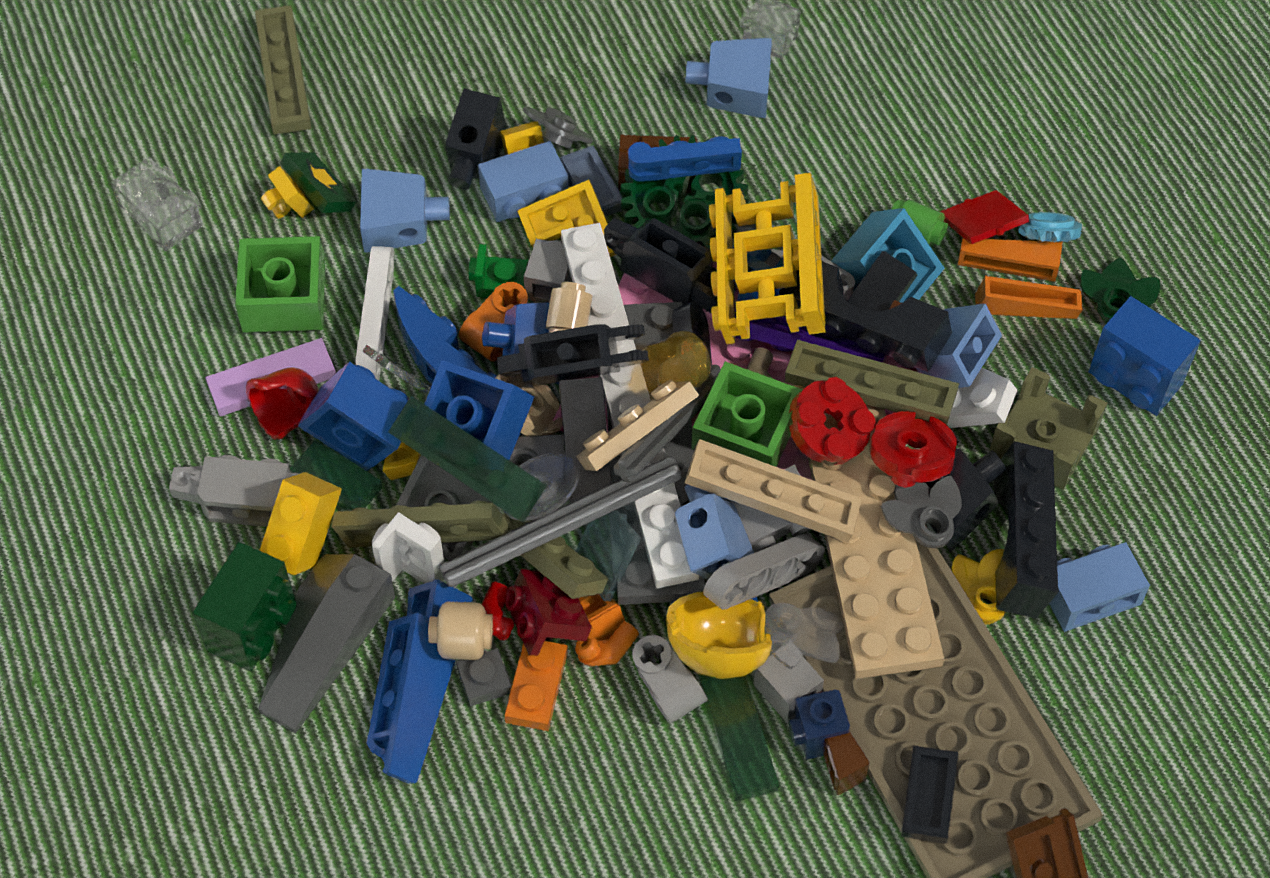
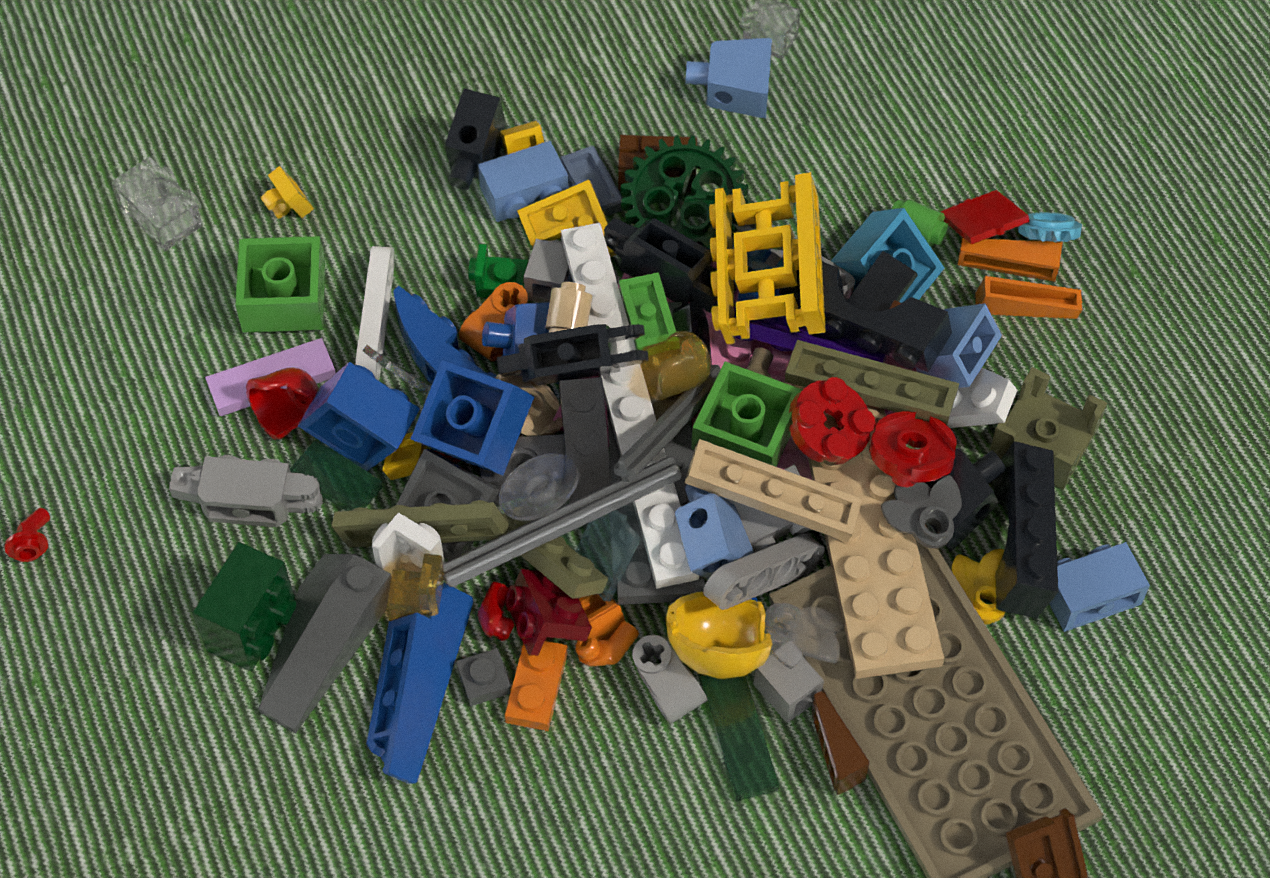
olive plate [255,5,312,135] -> none
yellow brick [259,472,342,576] -> none
dark green tile [280,152,357,213] -> none
medium blue torso [360,169,450,253] -> none
clear green tile [388,396,547,522] -> none
tan head [428,602,493,660] -> none
dark grey plate [522,106,593,148] -> none
tan plate [576,380,699,471] -> none
blue plate [628,136,742,181] -> none
dark blue bracket [788,689,850,760] -> none
black tile [901,745,959,844] -> none
dark green plate [1080,258,1161,321] -> none
blue brick [1088,296,1201,416] -> none
none -> red plate [4,508,50,562]
none -> clear yellow slope [386,554,444,621]
none -> bright green plate [619,272,679,354]

